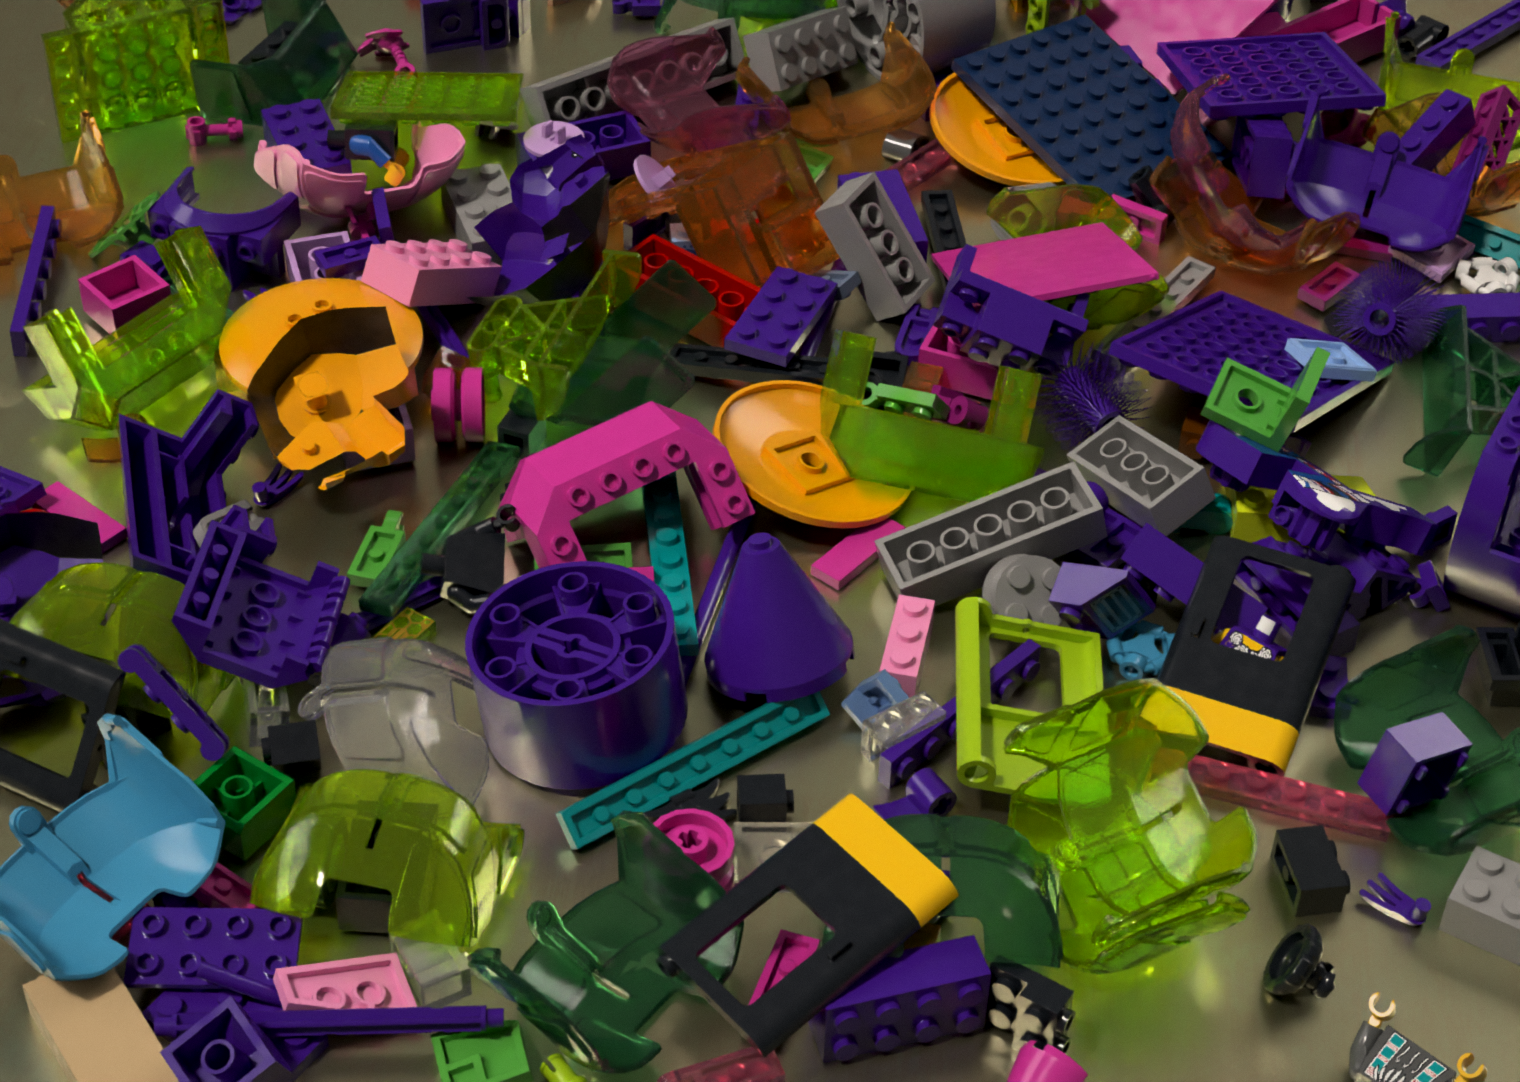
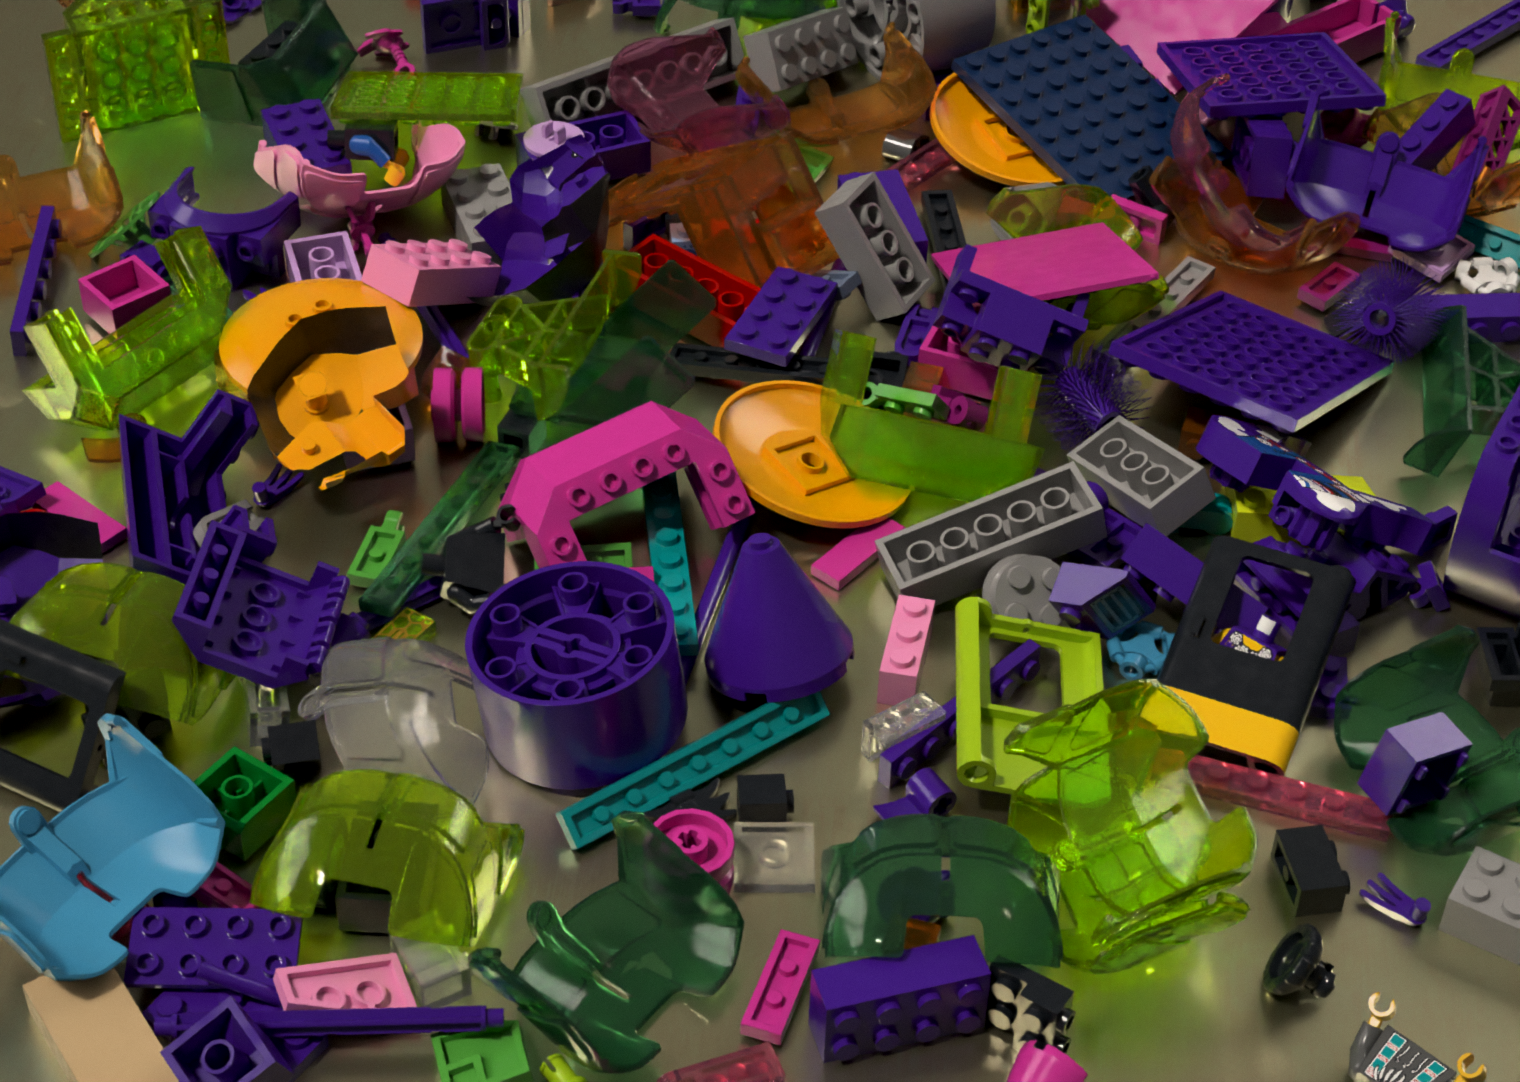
dark purple plate [118,644,230,761] -> none
dark pink bar [185,116,243,146] -> none
dark purple plate [314,235,381,278] -> none
dark purple tile [371,187,395,244] -> none
lavender piece [634,155,680,209] -> none
black piece [656,793,959,1058] -> none
medium blue bracket [841,669,909,731] -> none
bright green bracket [1200,347,1330,452] -> none
light blue tile [1285,338,1377,382] -> none
black piece [1396,15,1450,60] -> none

